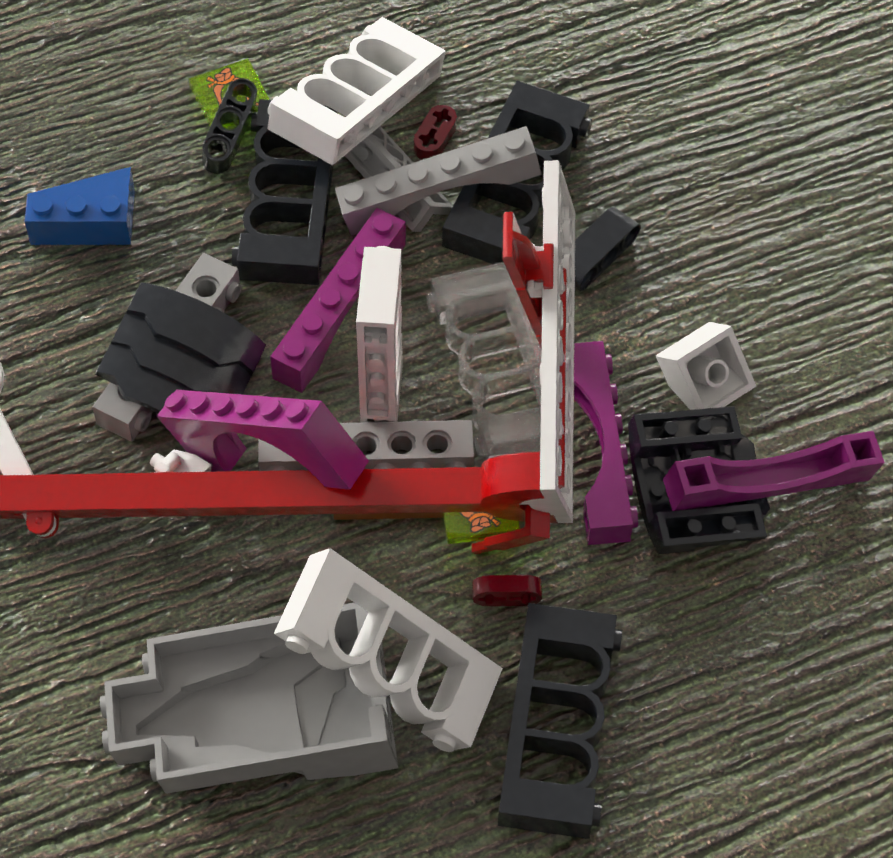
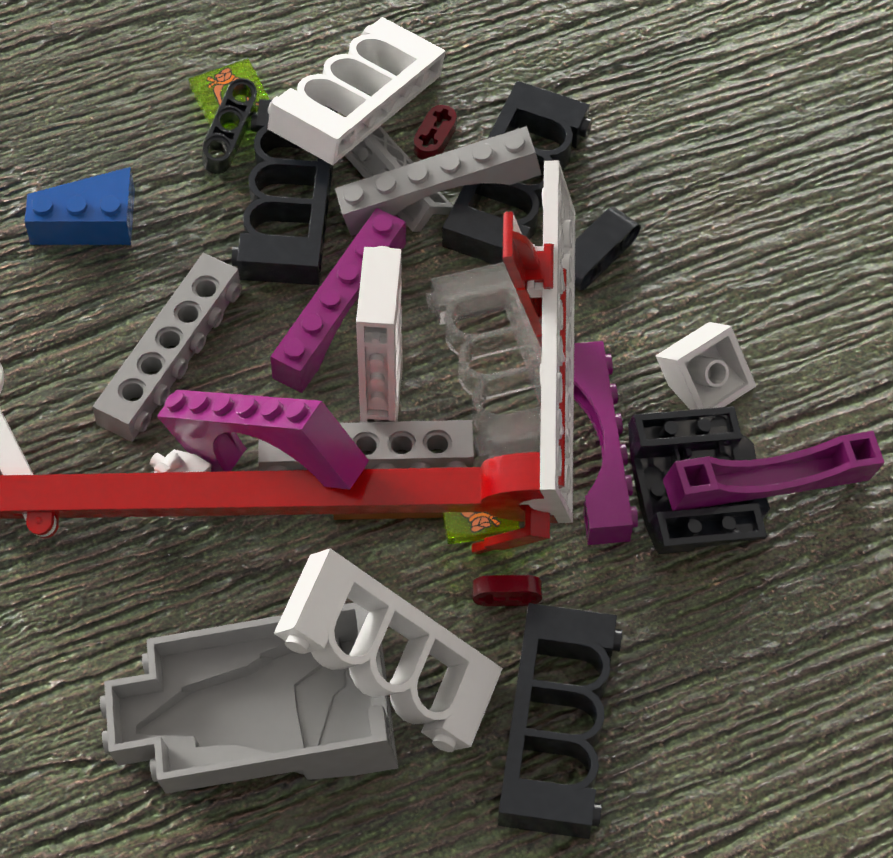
black slope [95,282,266,413] -> none

